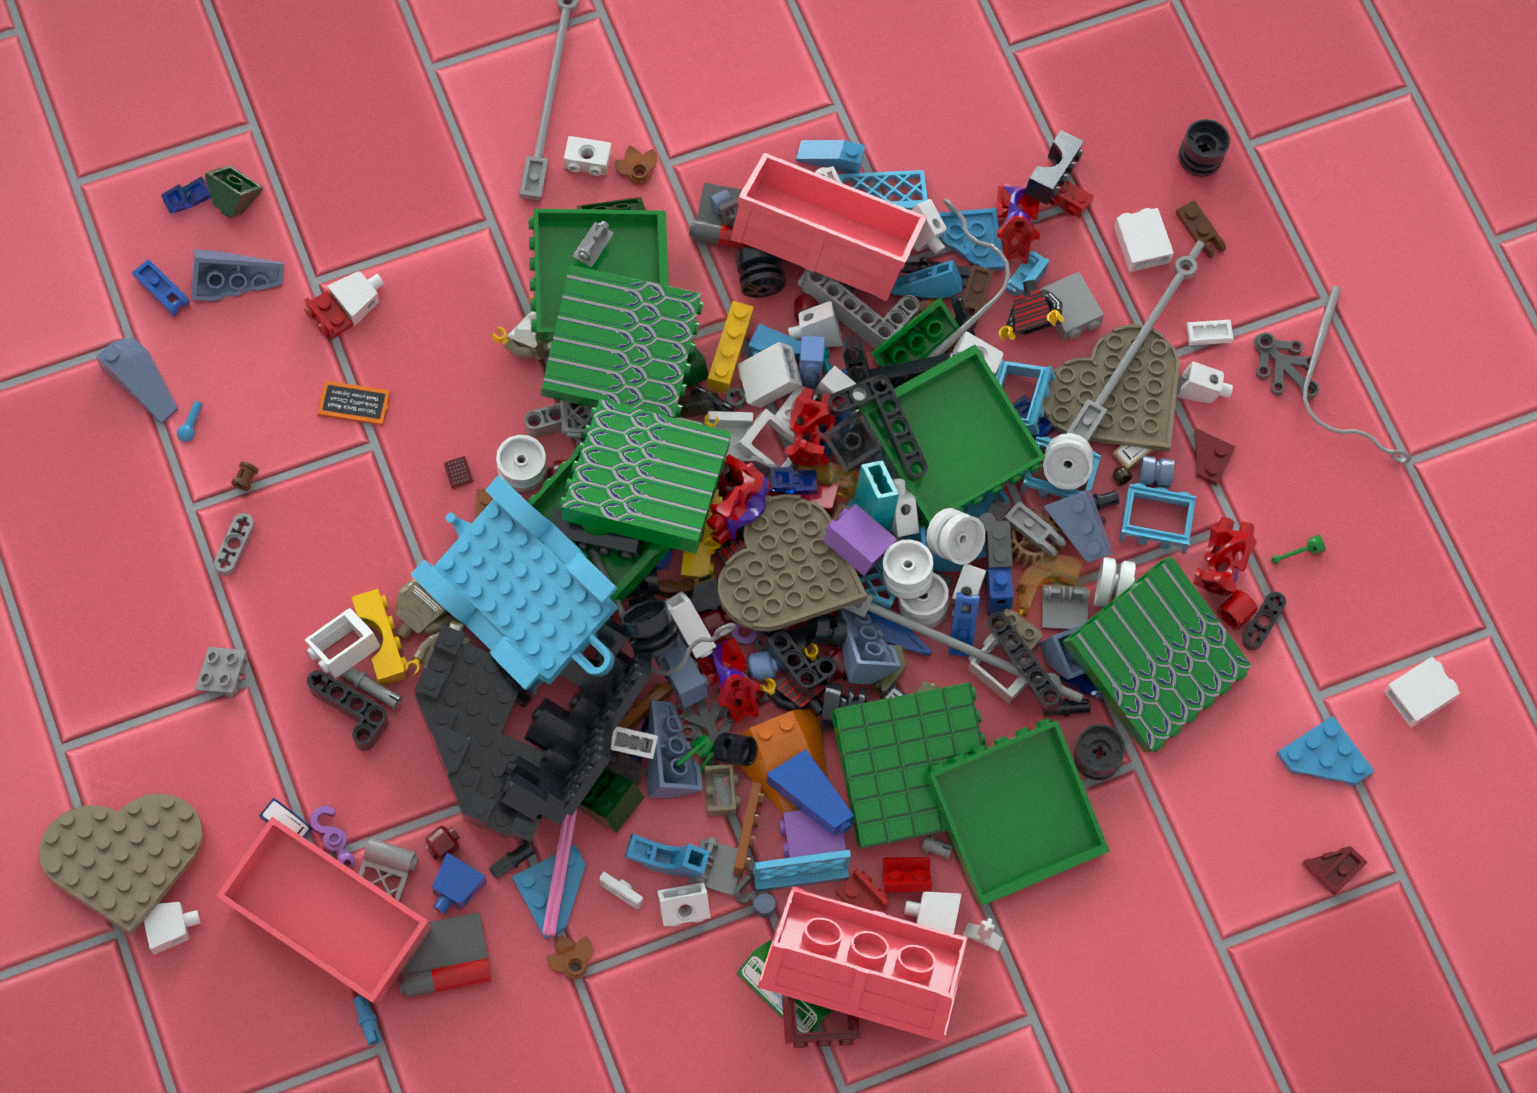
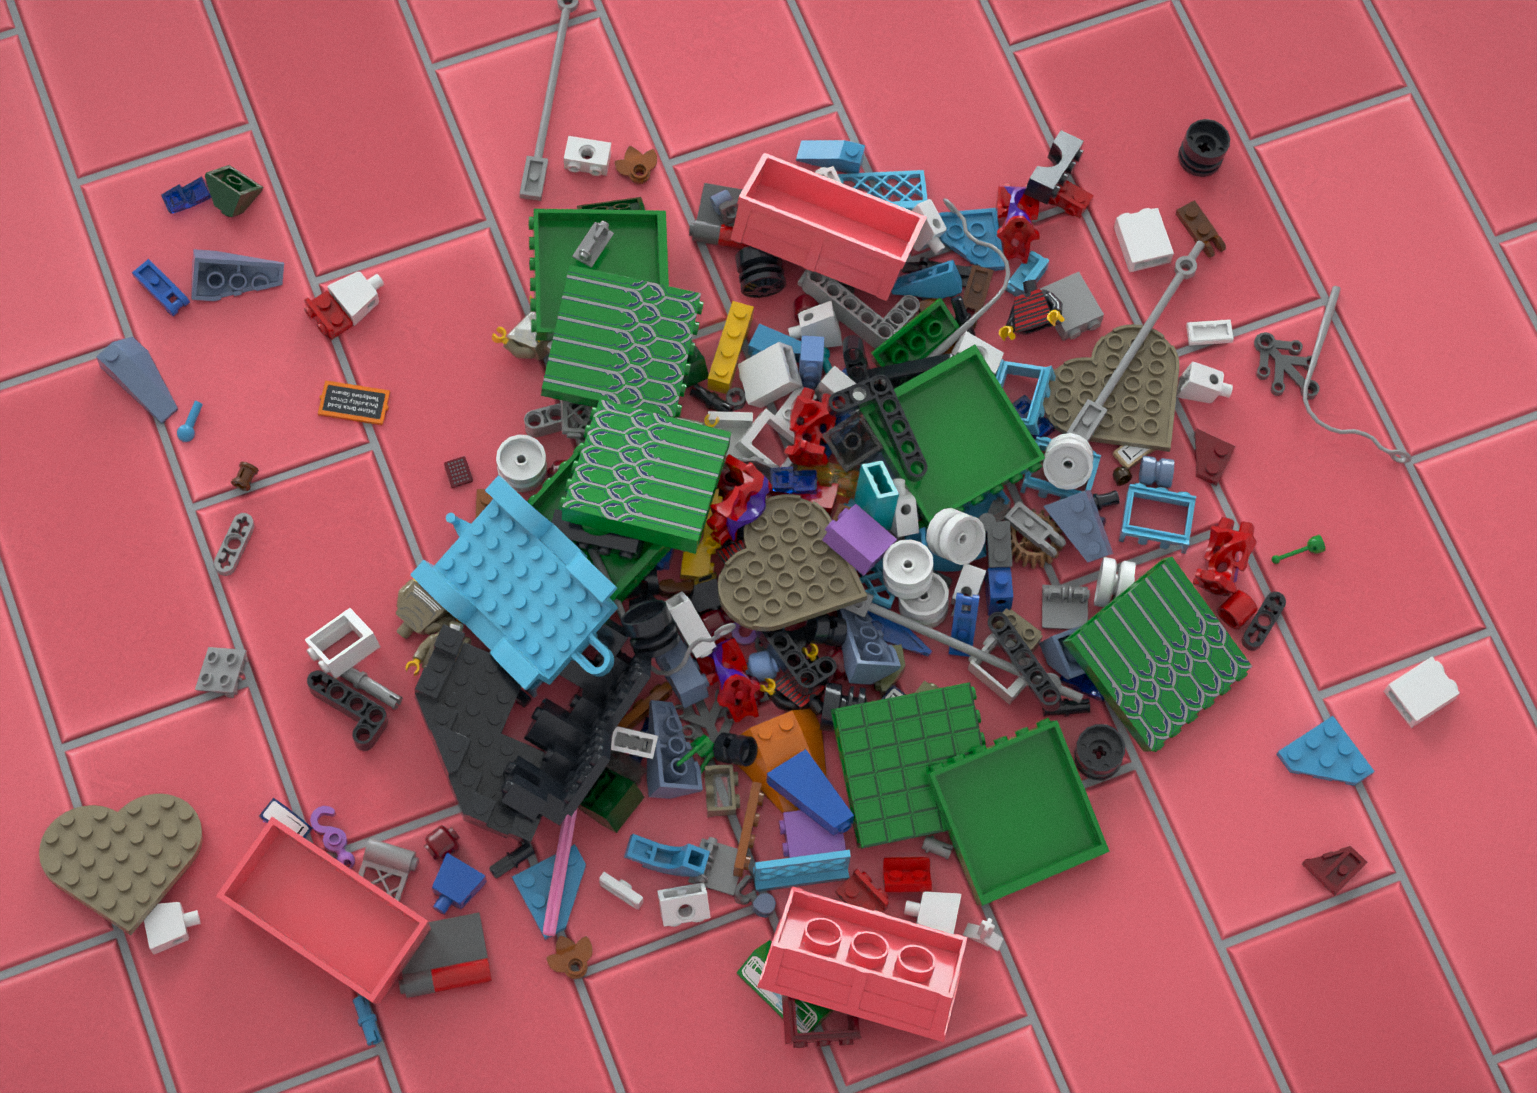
yellow arch [352,589,409,686] -> none
clear smoke hinge [678,391,714,418] -> none
clear yellow arch [1016,555,1084,617] -> none

